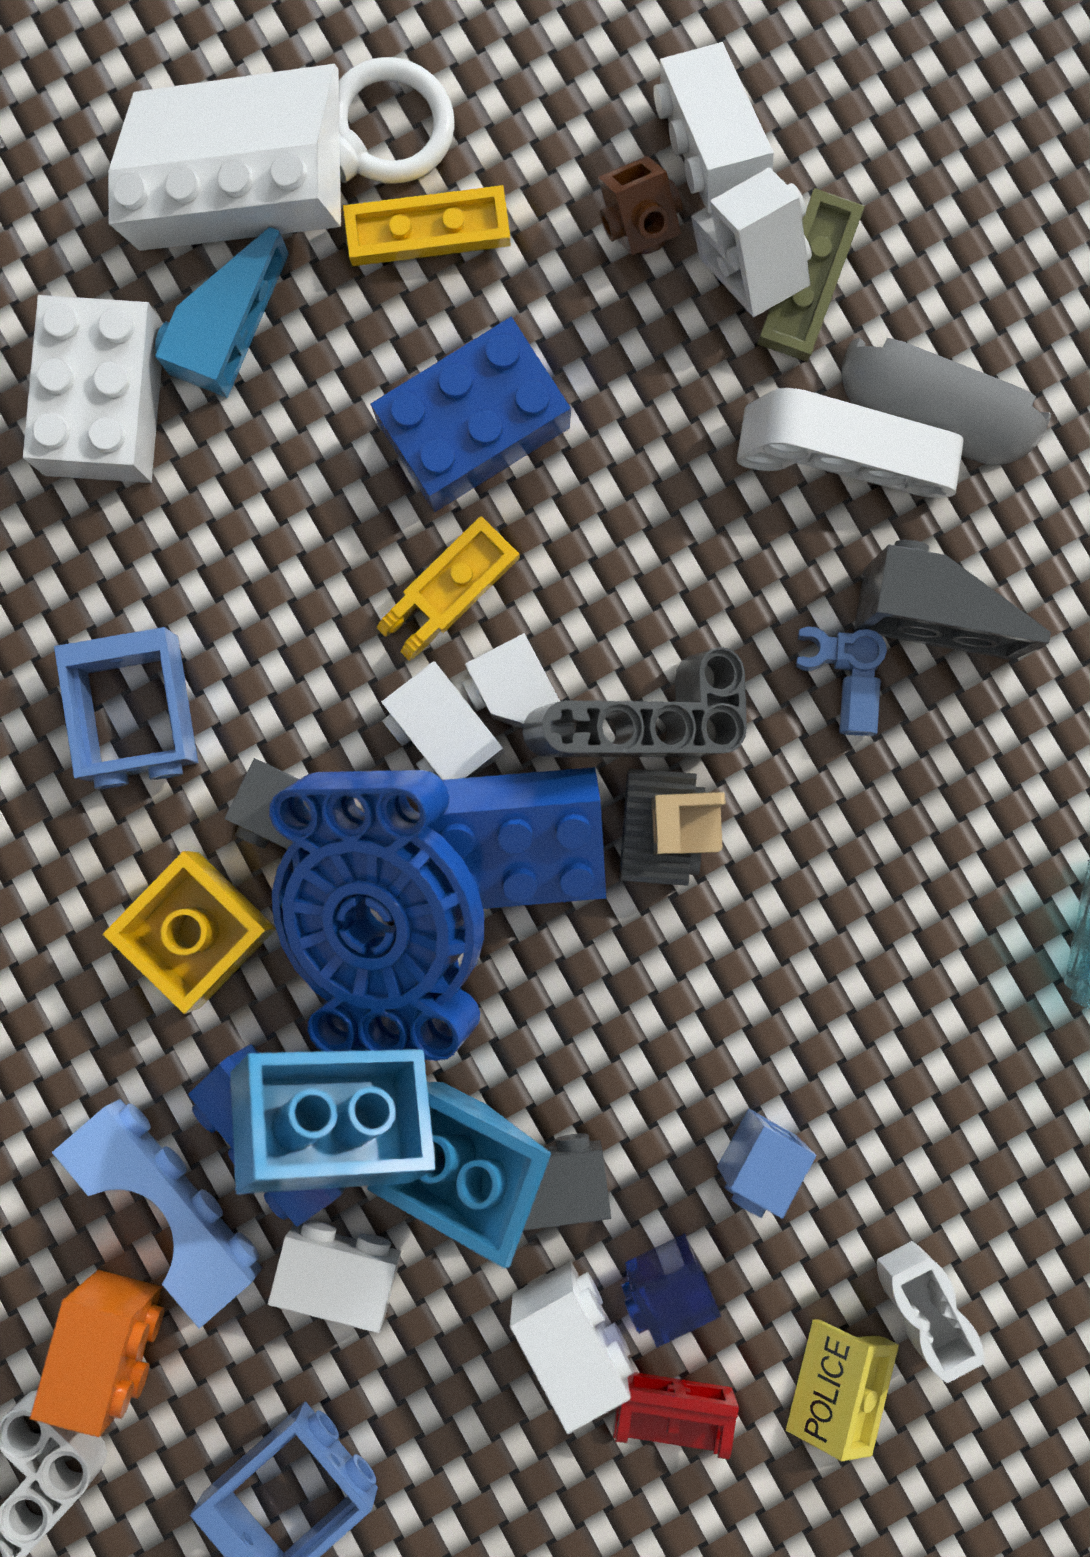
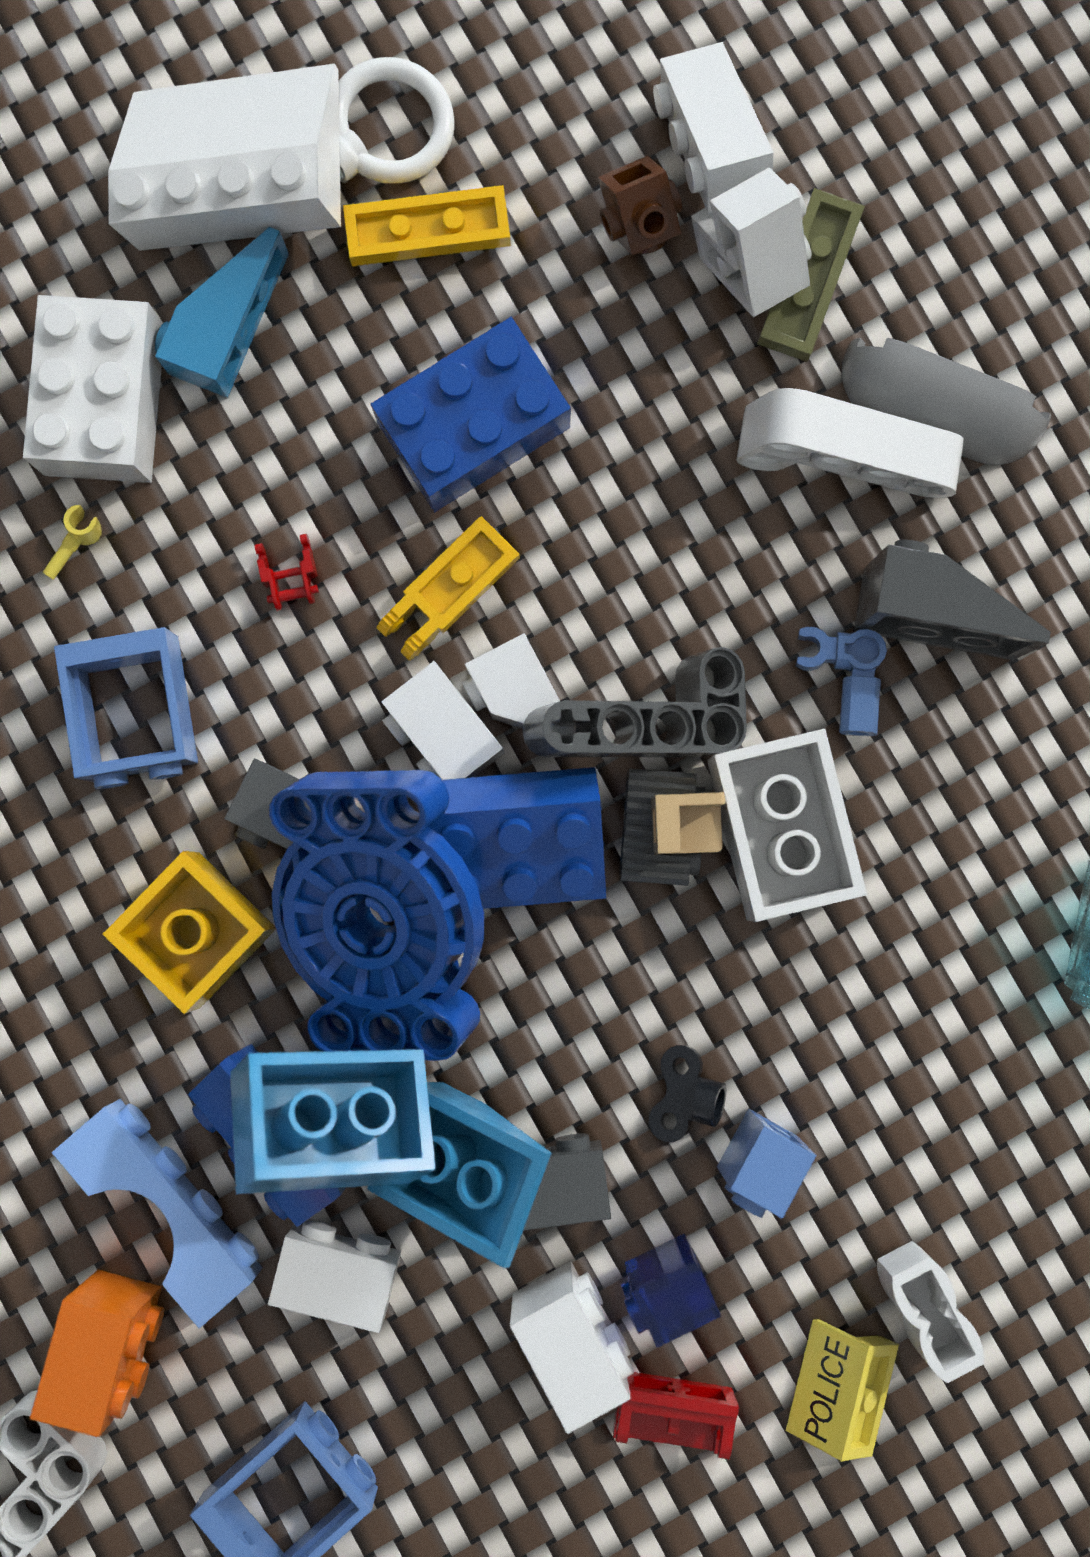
none -> light yellow hand [42,505,102,580]
none -> red piece [254,533,319,611]
none -> black piece [649,1045,727,1142]
none -> white brick [707,729,867,922]

